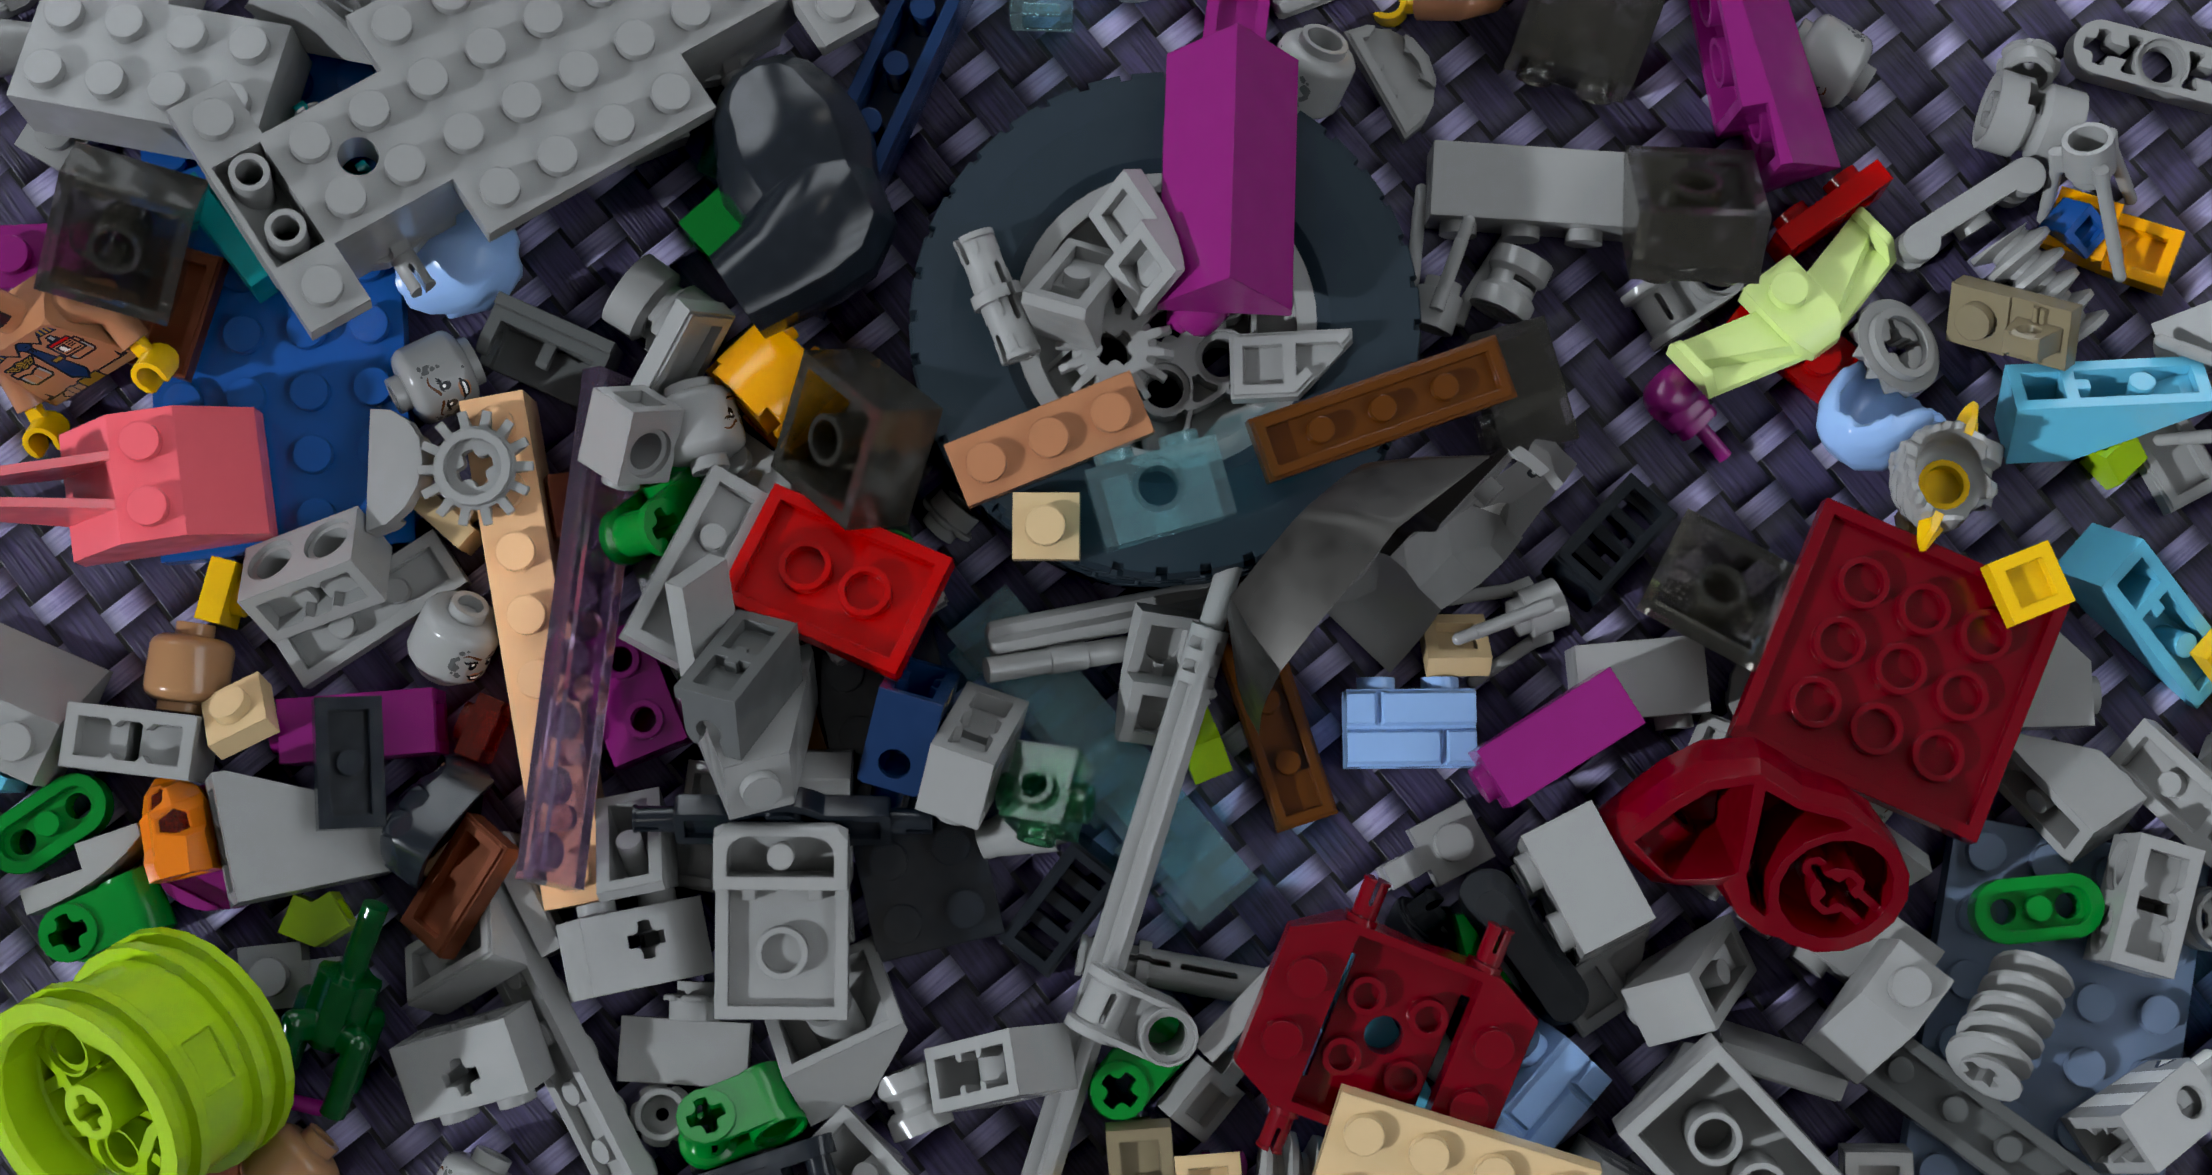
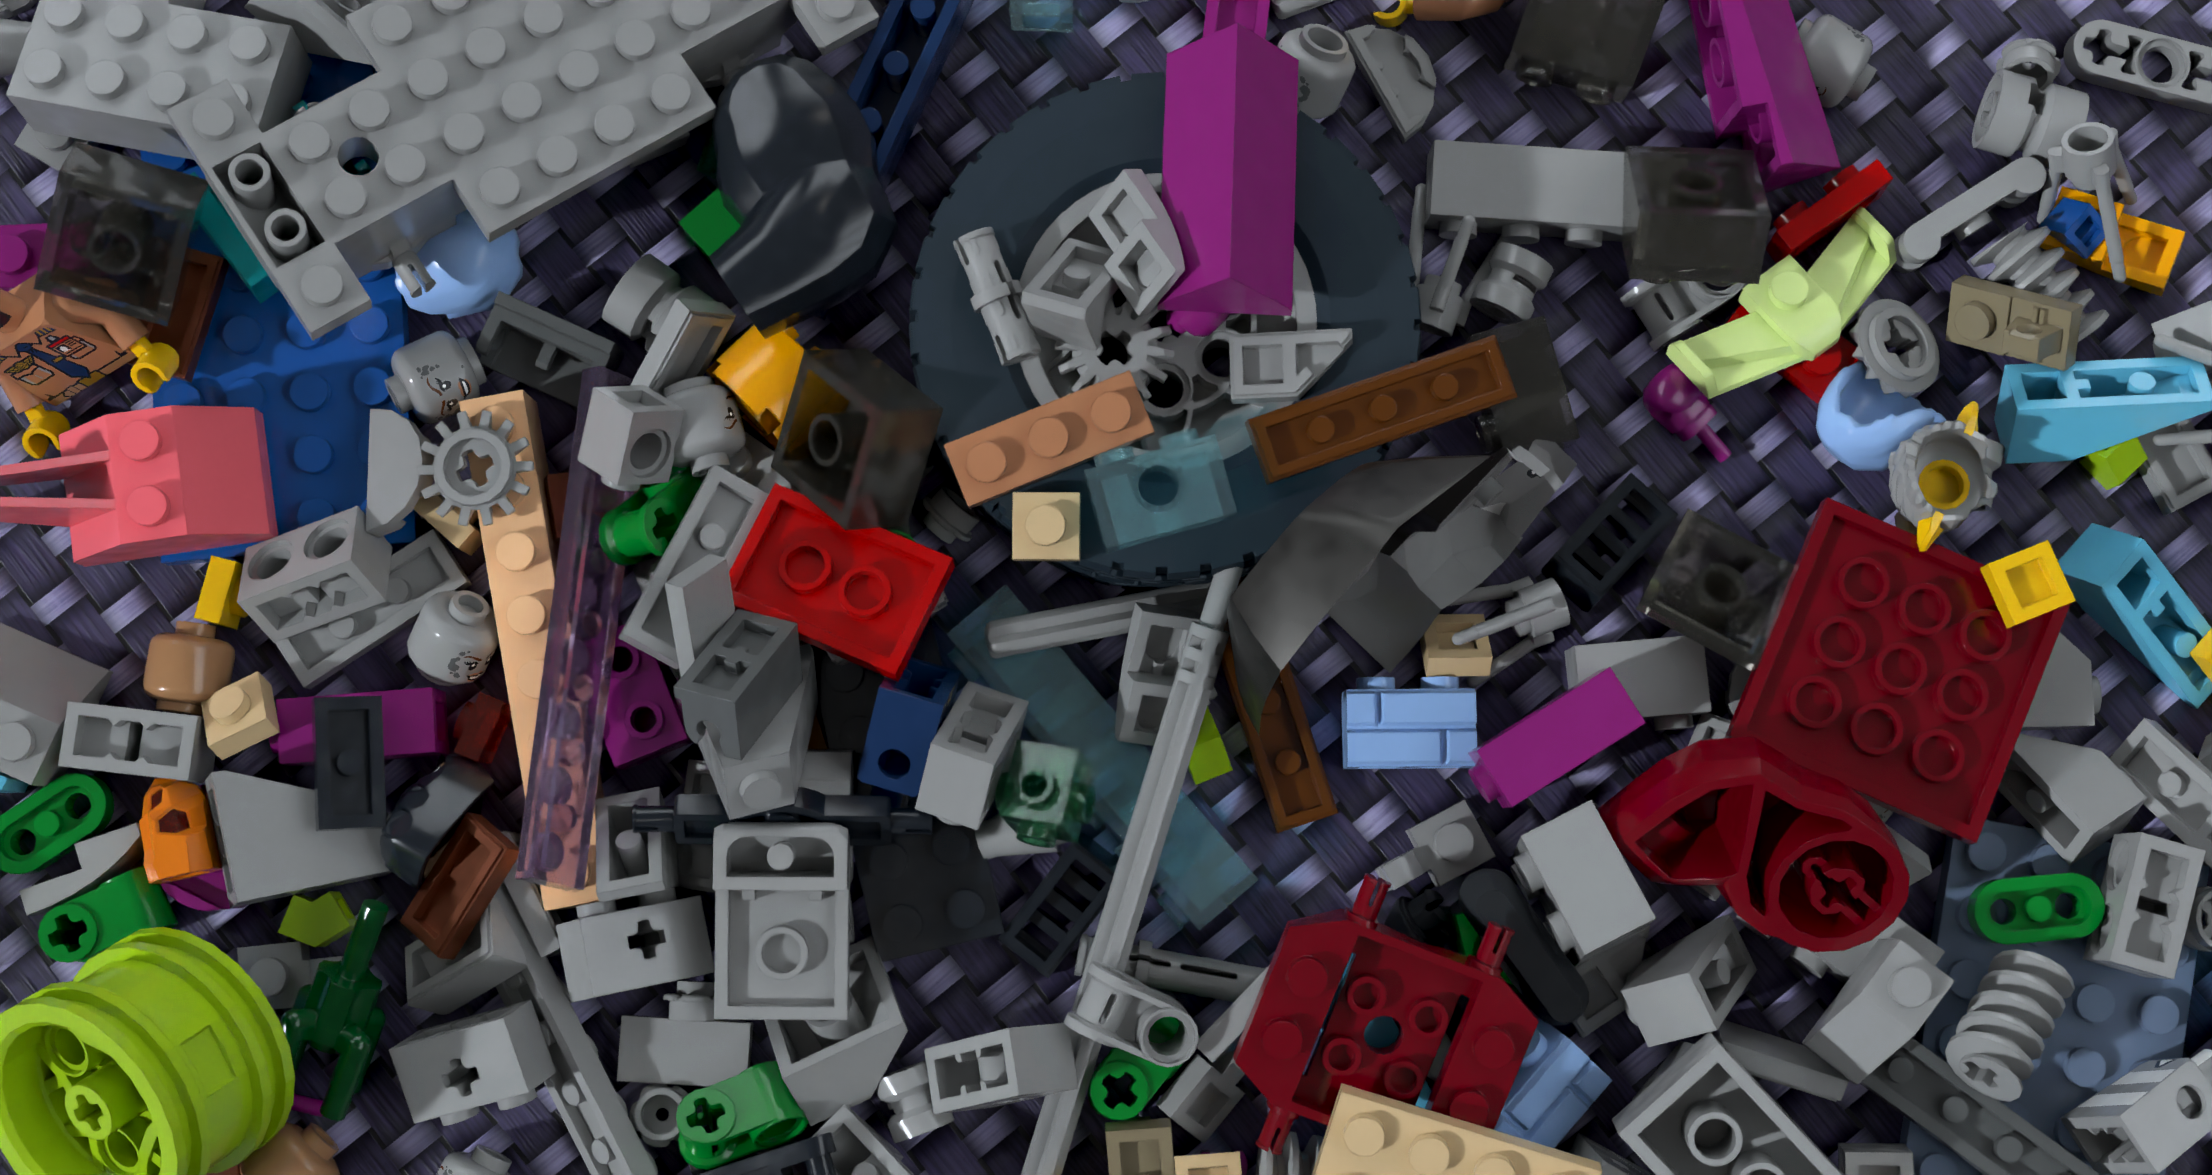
light grey piece [982,635,1128,683] -> none

